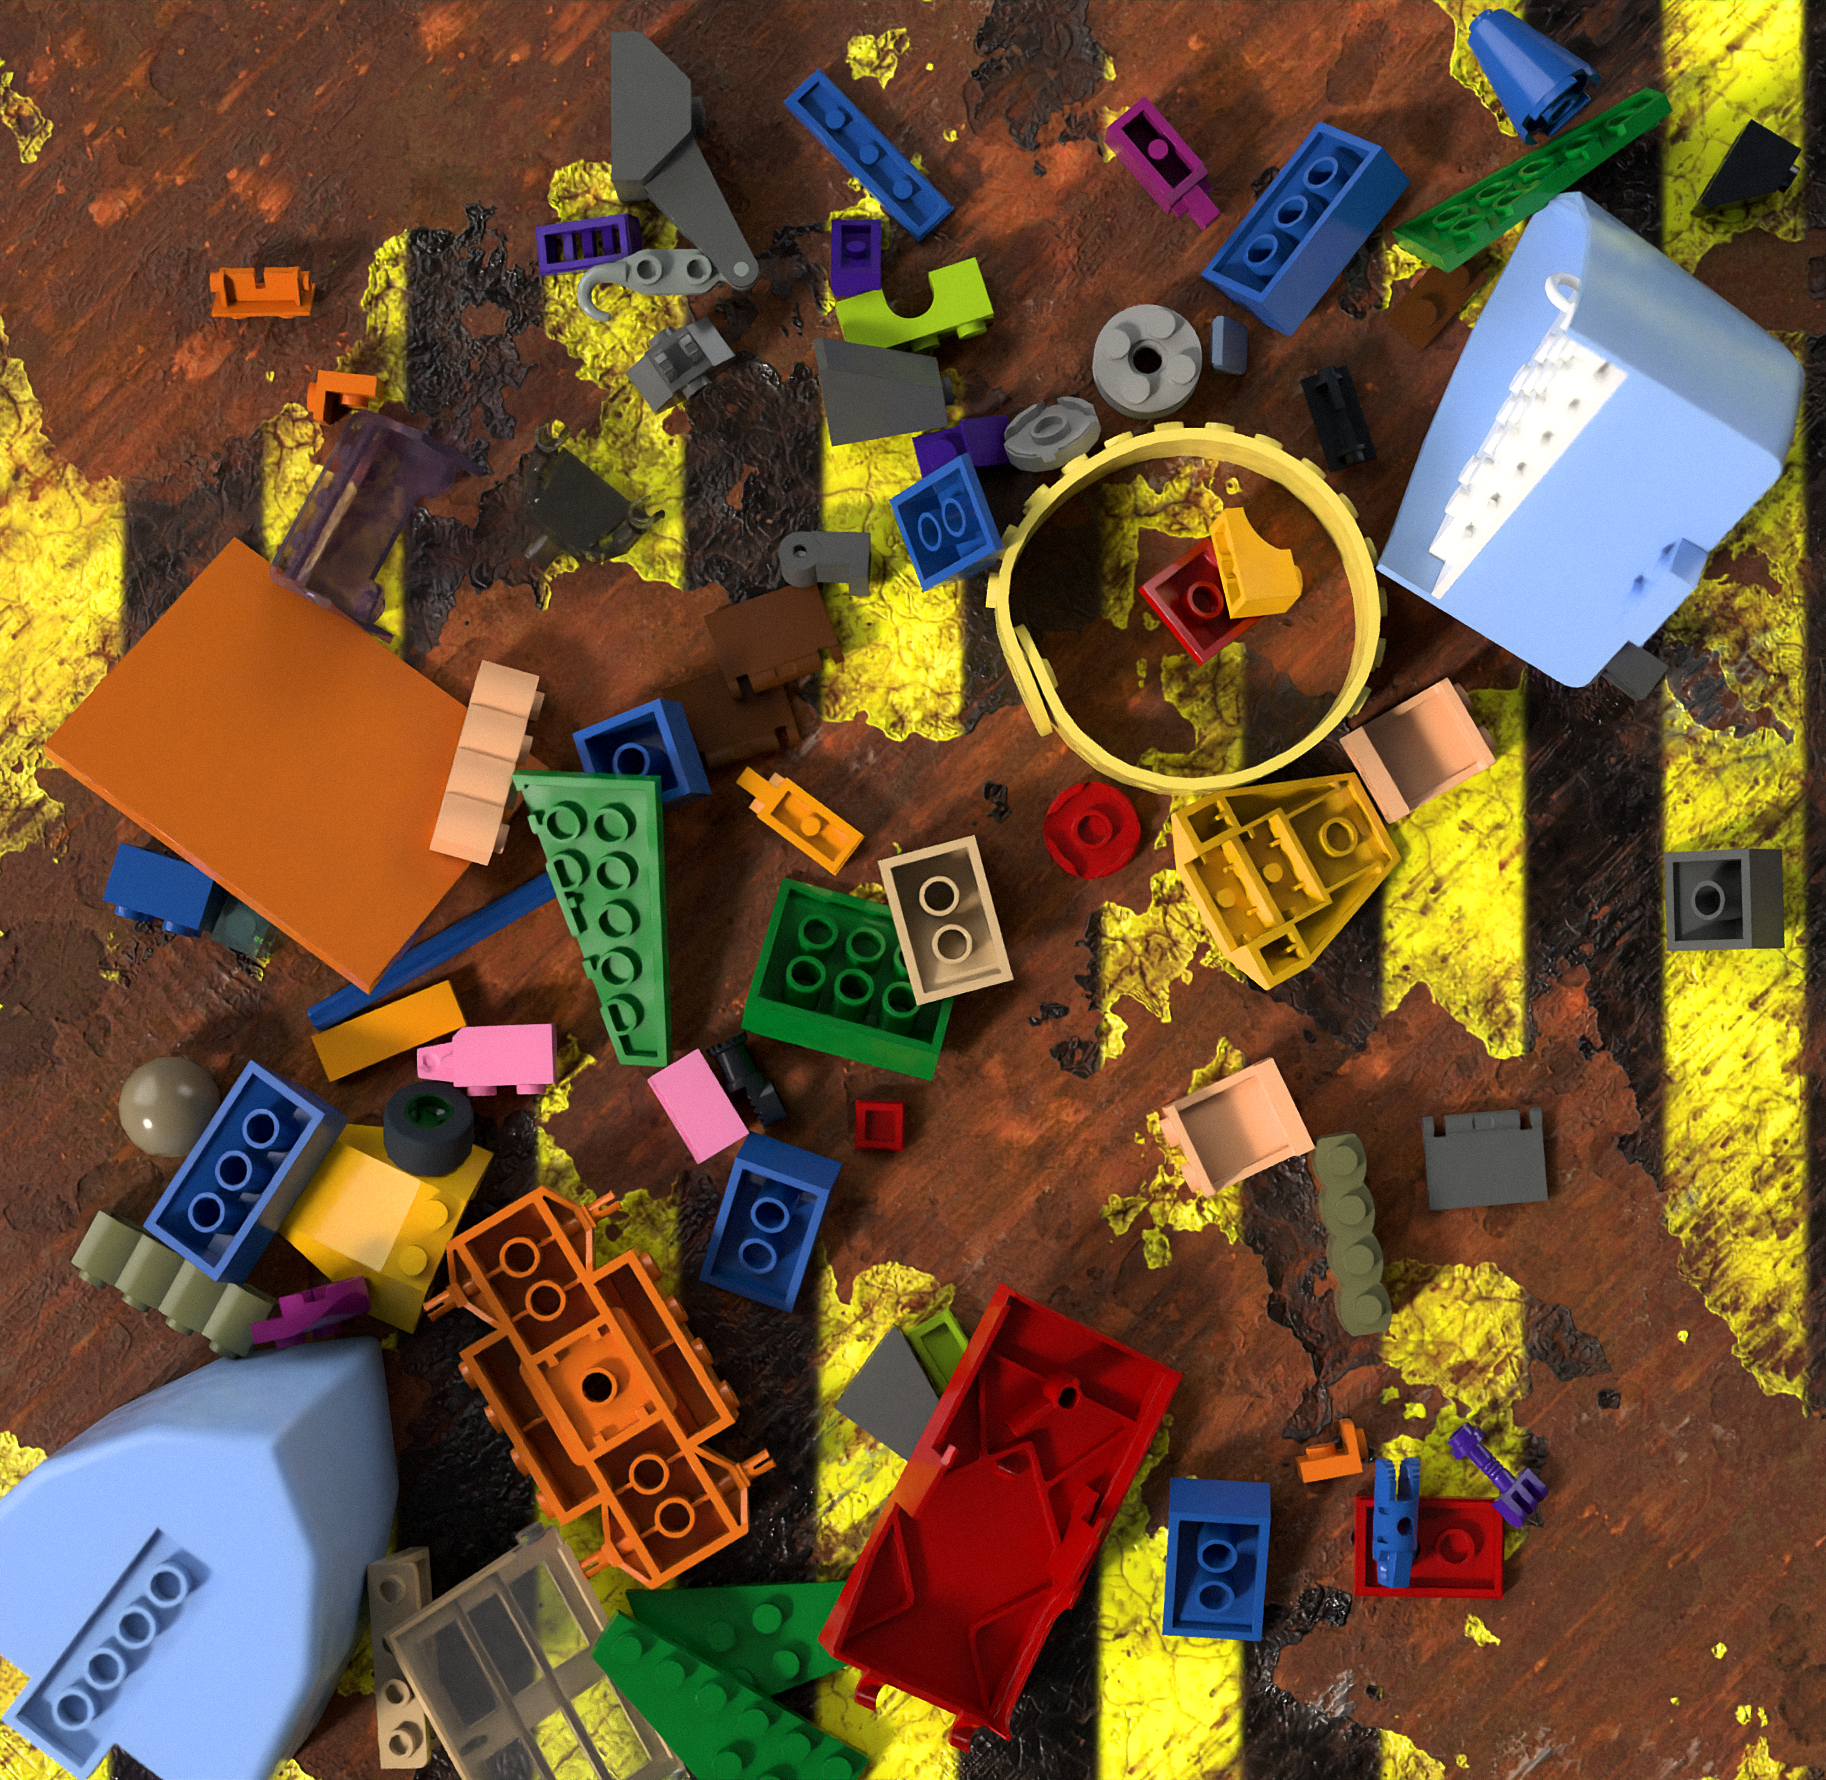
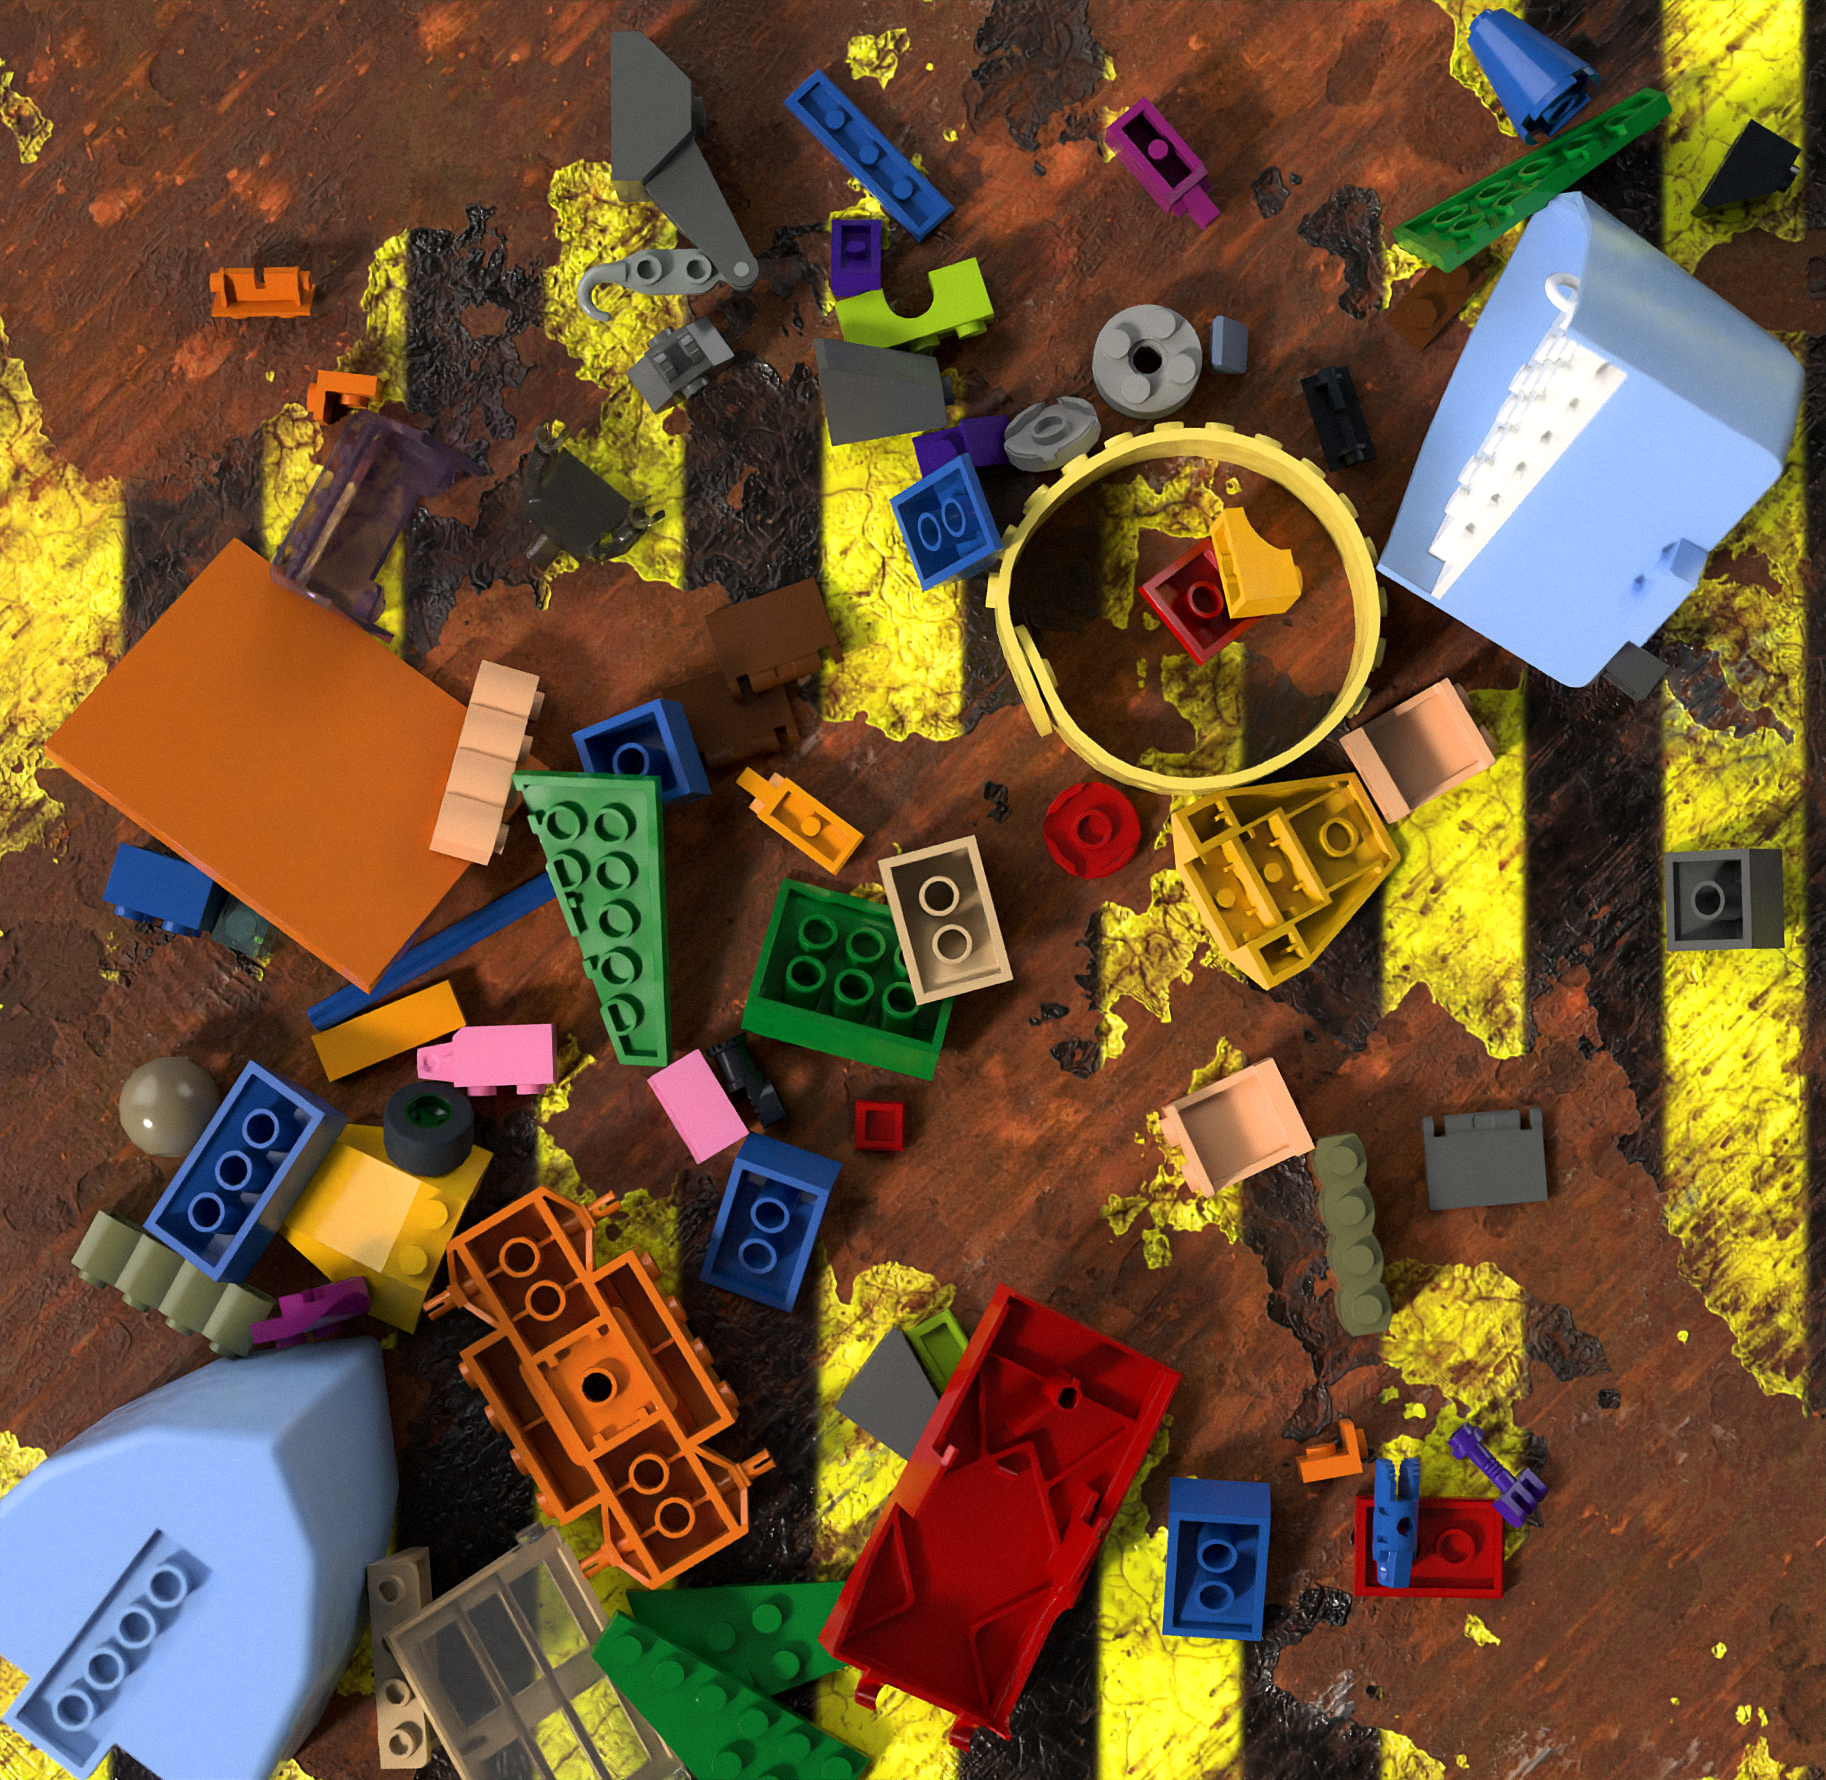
dark purple slope [535,213,643,277] -> none
dark grey leg [778,531,872,597] -> none
blue slope [1200,121,1410,337] -> none

